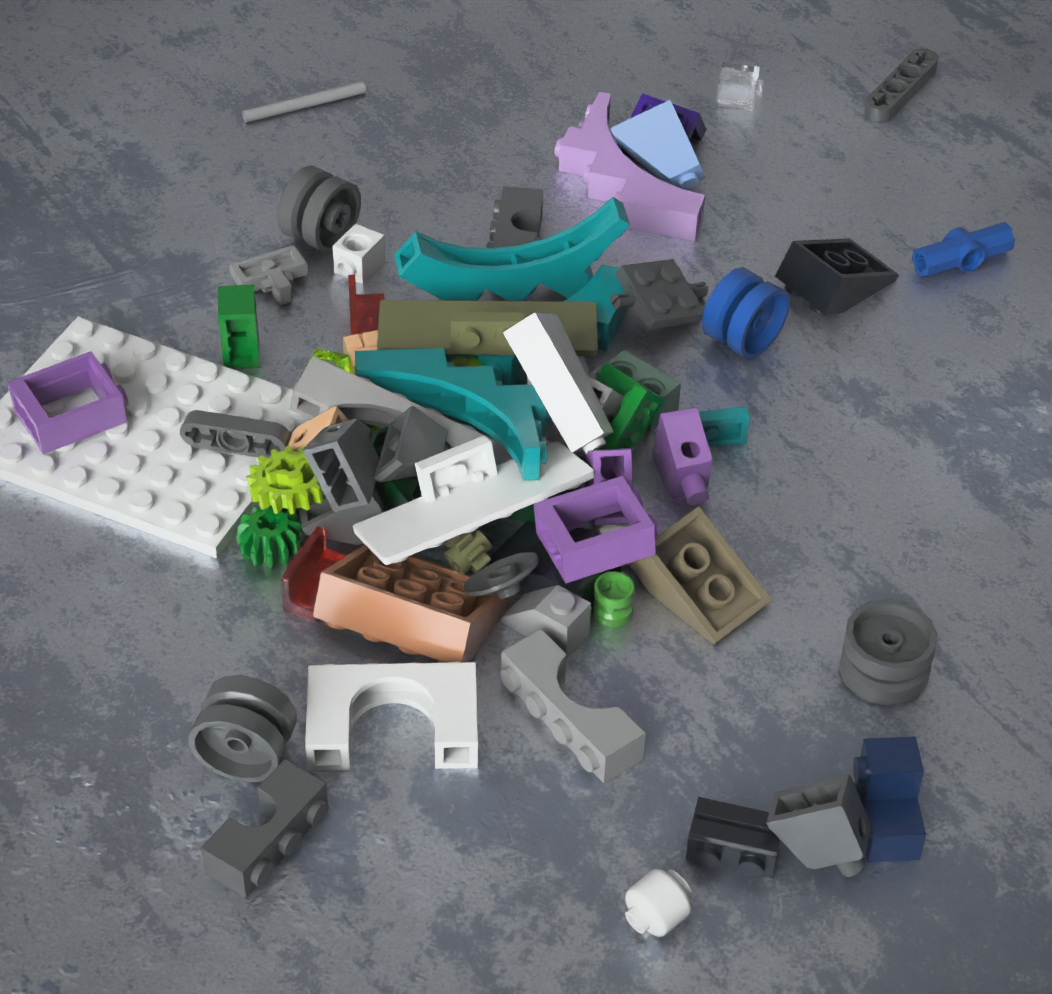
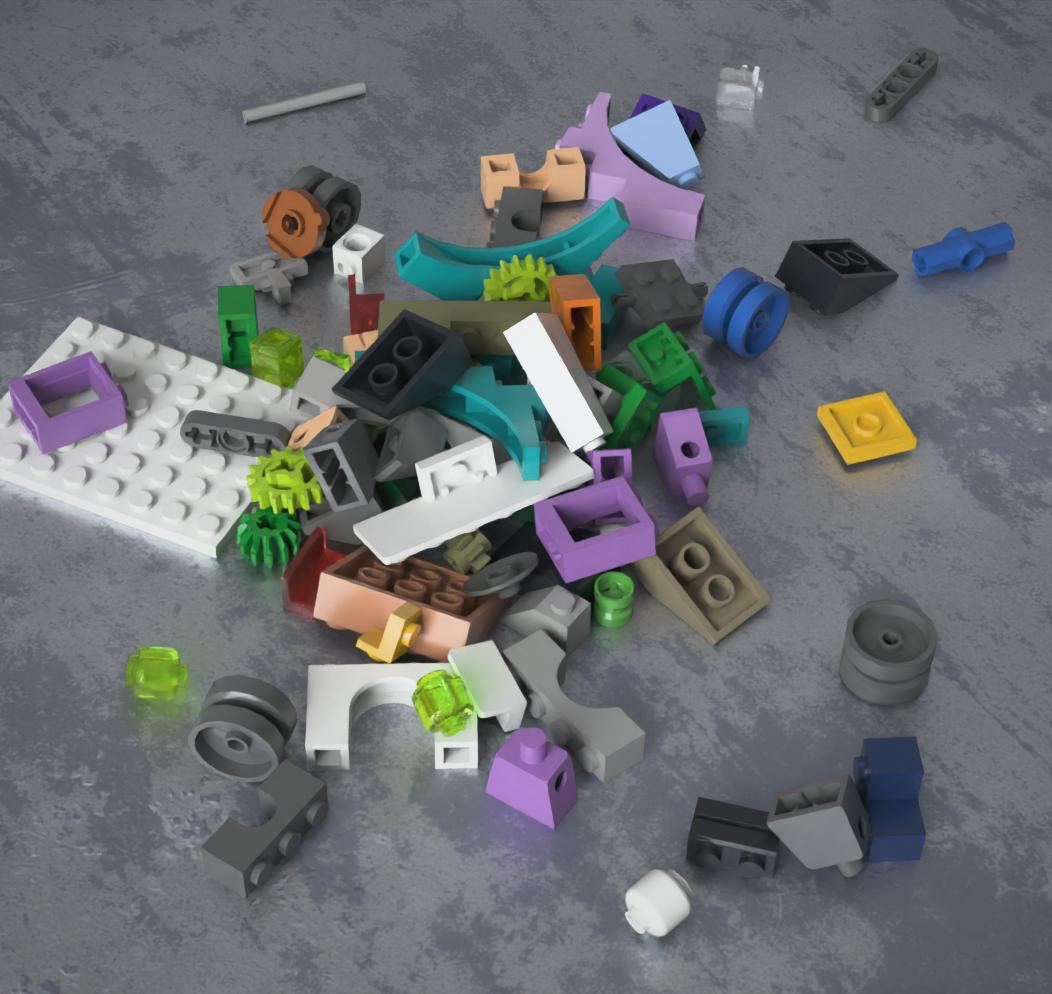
none -> clear neon green head [125,645,188,701]
none -> clear neon green brick [249,326,304,389]
none -> dark orange plate [262,187,330,258]
none -> black slope [331,309,473,421]
none -> yellow bracket [356,602,422,664]
none -> clear neon green head [411,669,474,737]
none -> white panel [447,640,527,732]
none -> light nougat arch [481,147,586,209]
none -> lime gear [483,254,558,302]
none -> medium lavender torso [486,727,578,829]
none -> orange slope [549,274,602,371]
none -> green bracket [627,322,717,410]
none -> yellow plate [817,391,917,465]

